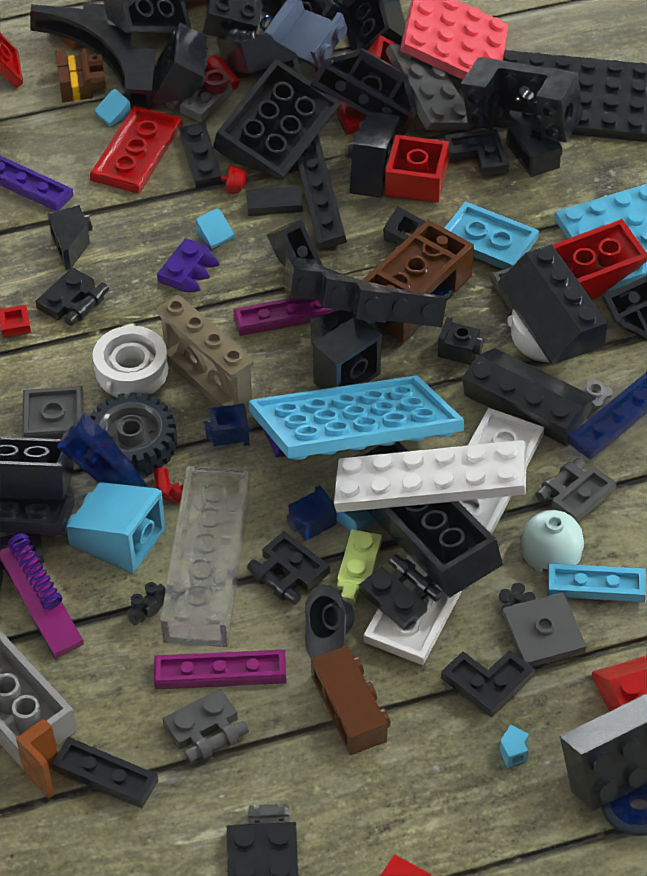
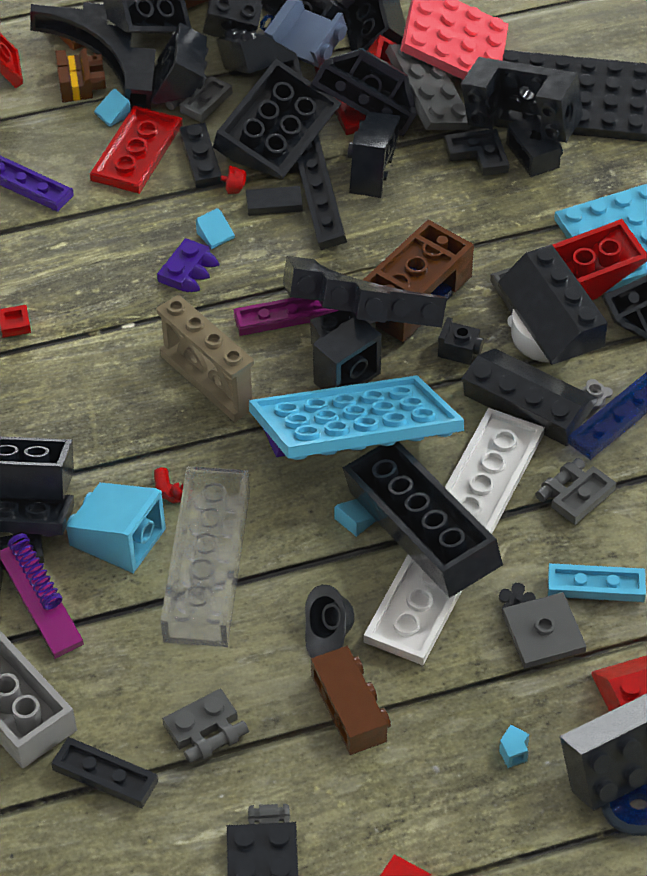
dark orange panel [16,718,57,798] -> none
dark grey plate [22,386,84,439] -> none
black plate [35,267,109,326] -> none
black slope [47,205,93,270] -> none
clear blue slope [57,412,148,487] -> none
wheel [86,393,177,478] -> none
white piece [92,326,169,398] -> none
black piece [128,582,167,626] -> none
magenta tile [154,649,287,689] -> none
dark red tile [203,70,229,94] -> none
red cone [204,55,240,91] -> none
clear blue brick [204,403,250,446] -> none
black plate [247,531,330,605] -> none
black slope [267,220,323,267] -> none
clear blue brick [287,485,337,541] -> none
white plate [334,440,527,513] -> none
yellowish green hinge [337,529,382,609] -> none
black plate [359,554,443,630] -> none
black brick [383,206,426,246] -> none
red brick [385,135,449,203] -> none
black plate [441,650,535,717] -> none
medium azure plate [445,201,539,269] -> none
light aqua cylinder [521,510,584,572] -> none

